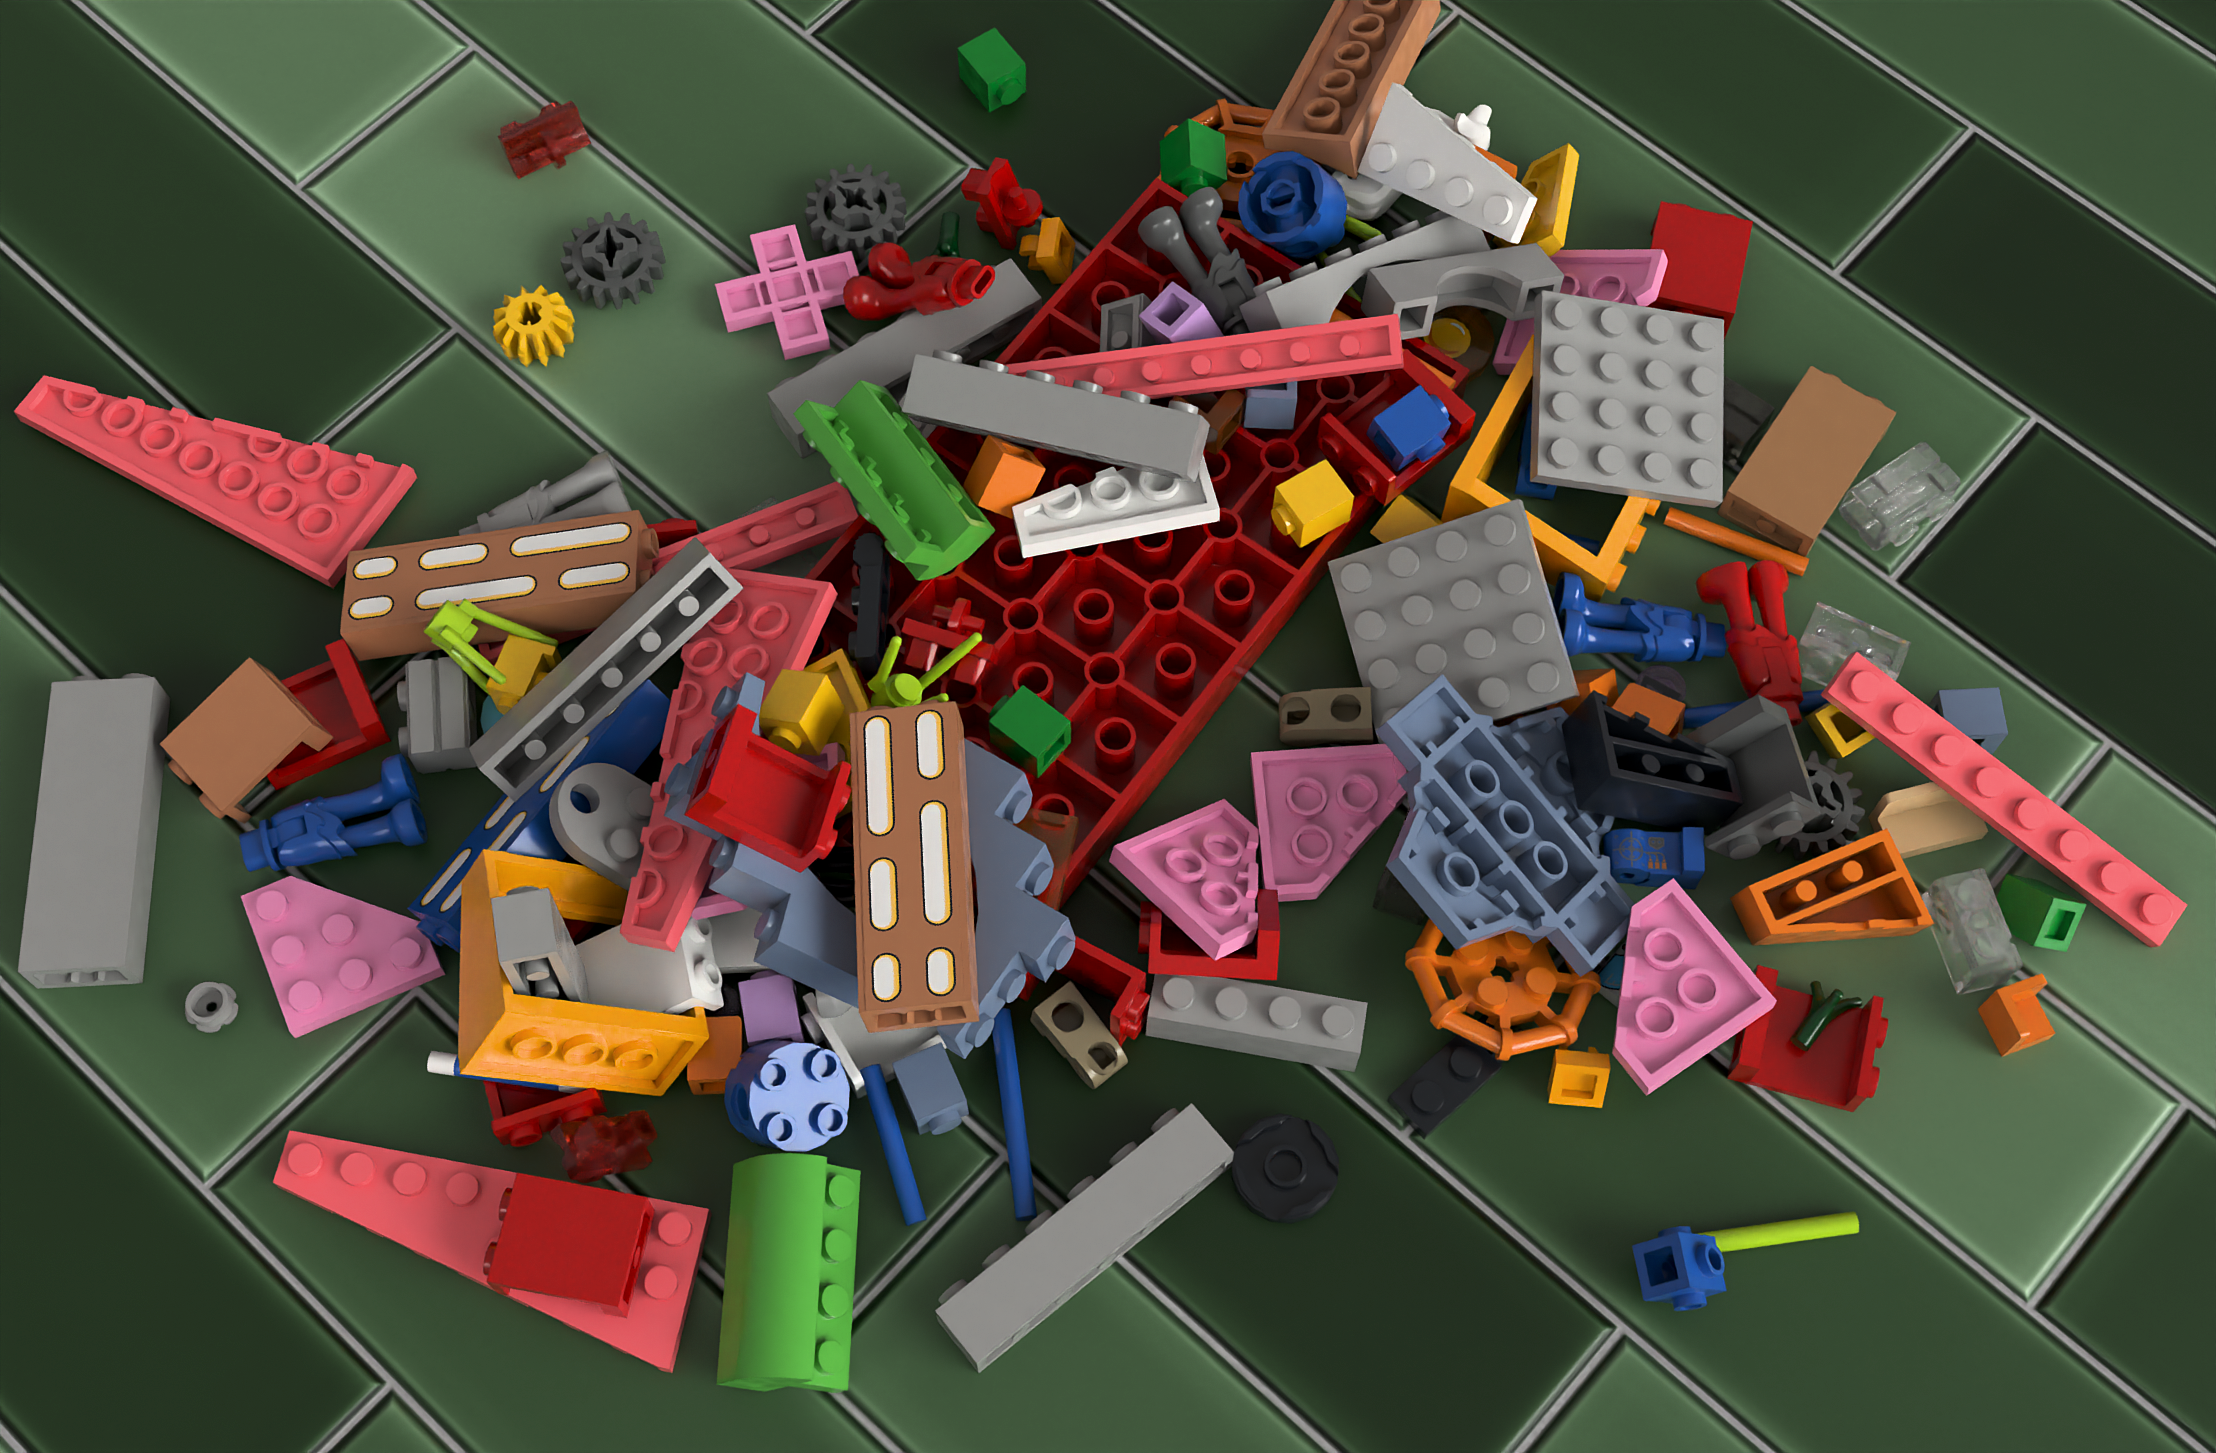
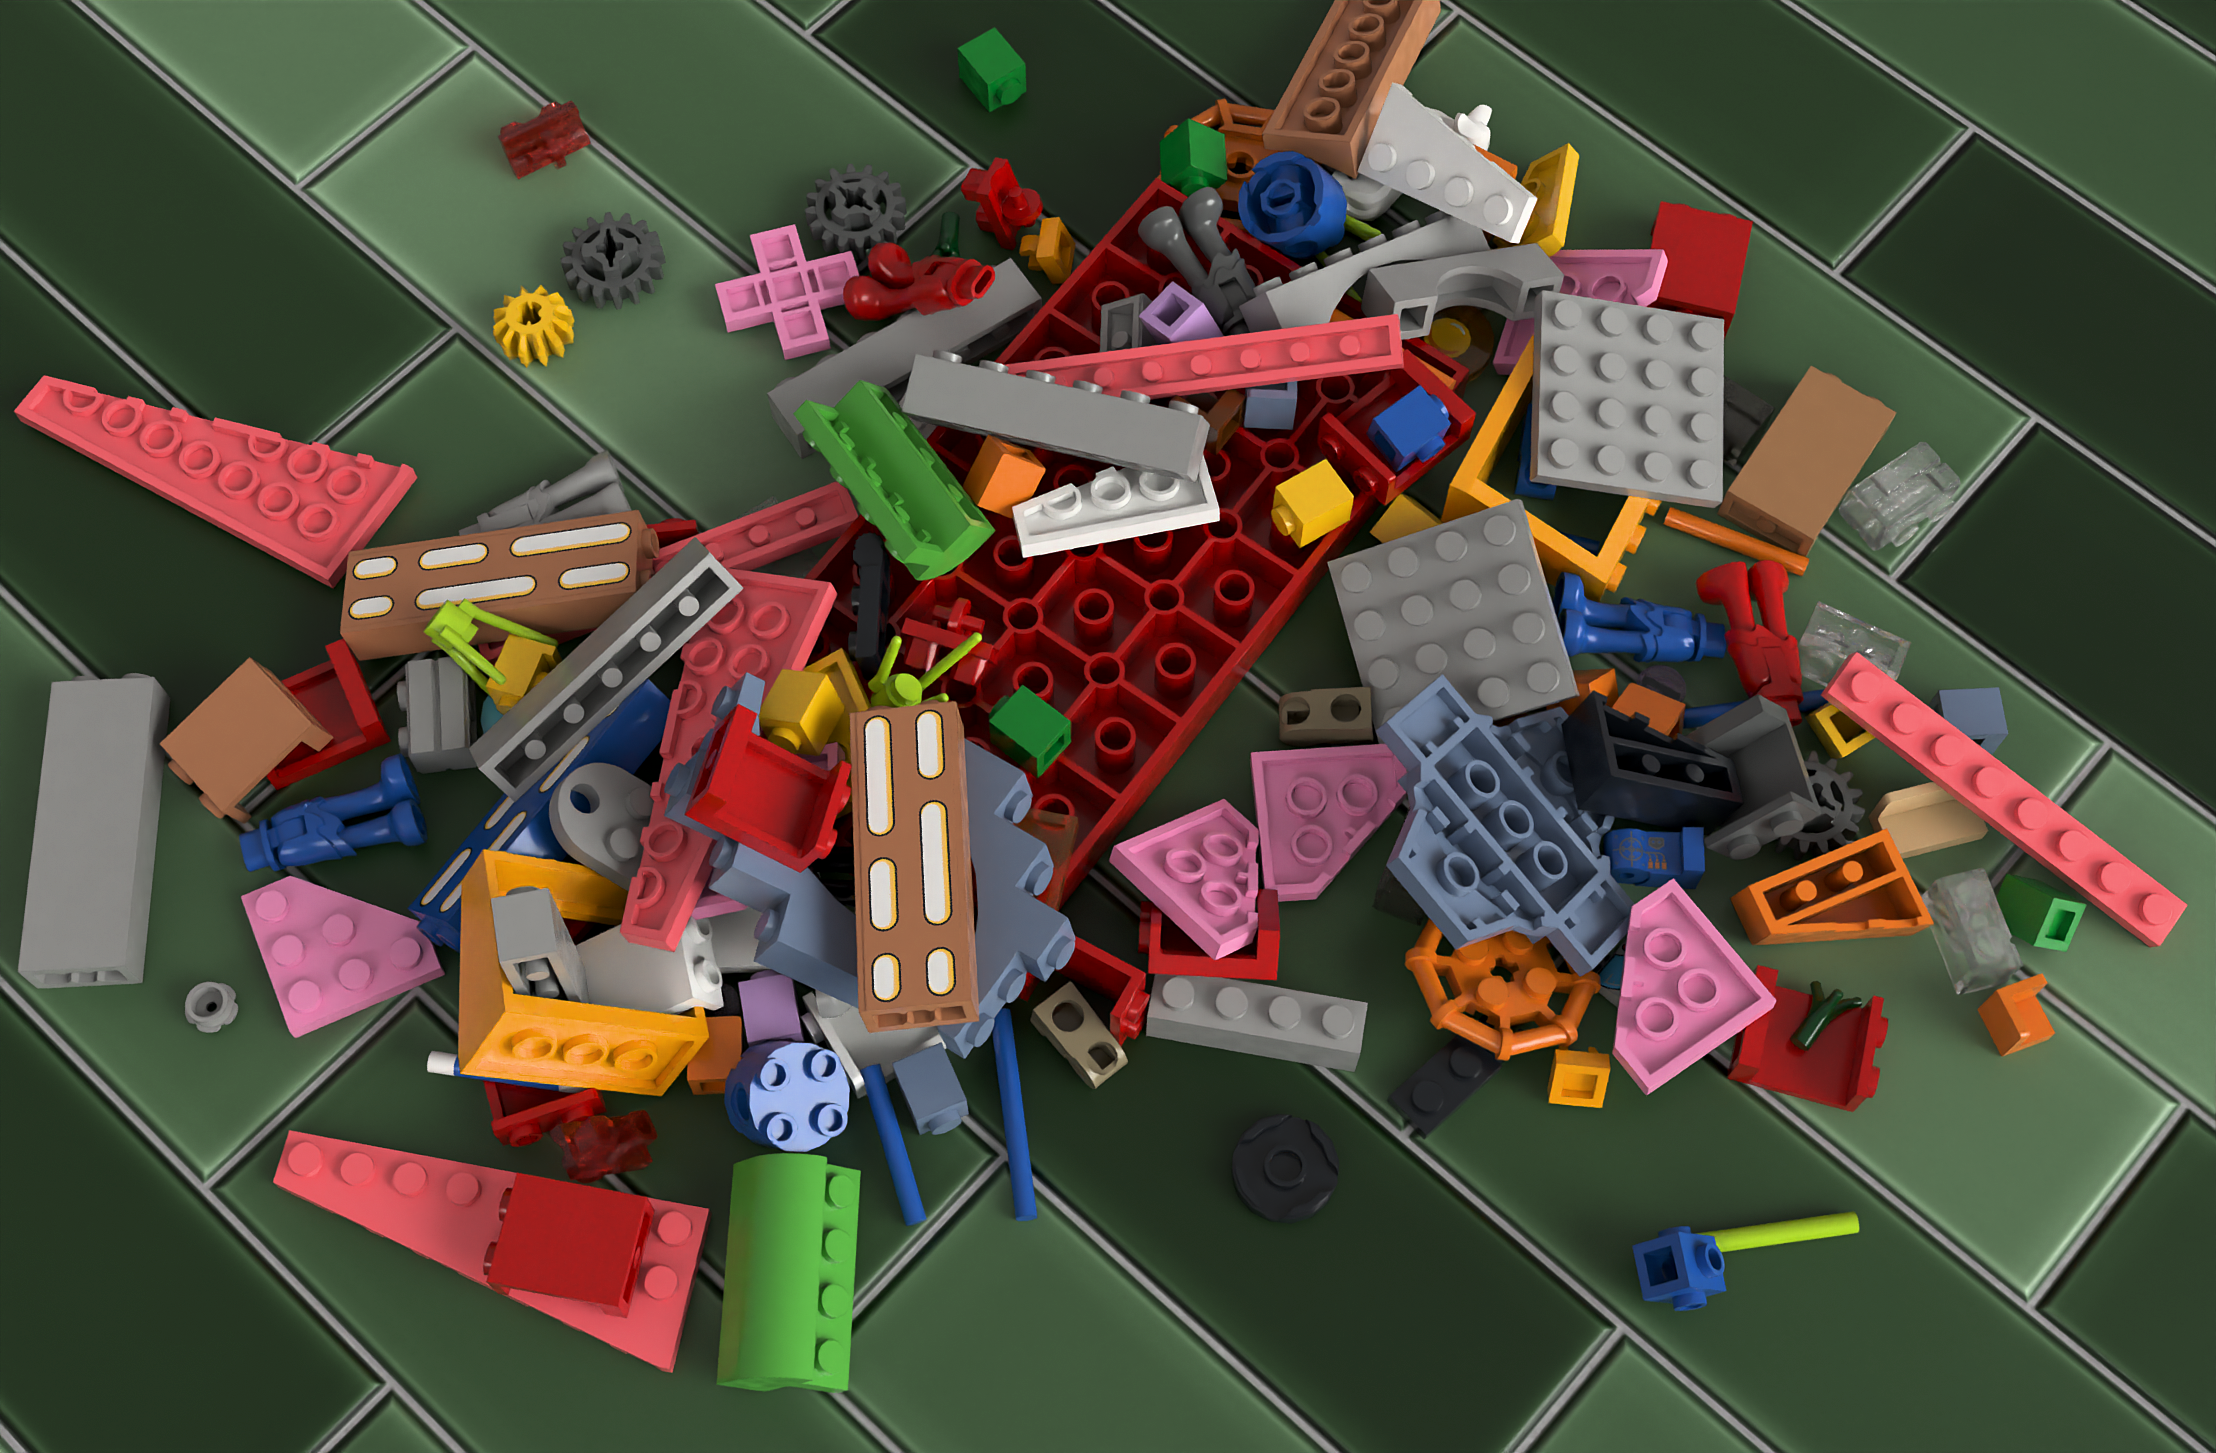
light grey brick [935,1103,1234,1373] -> none

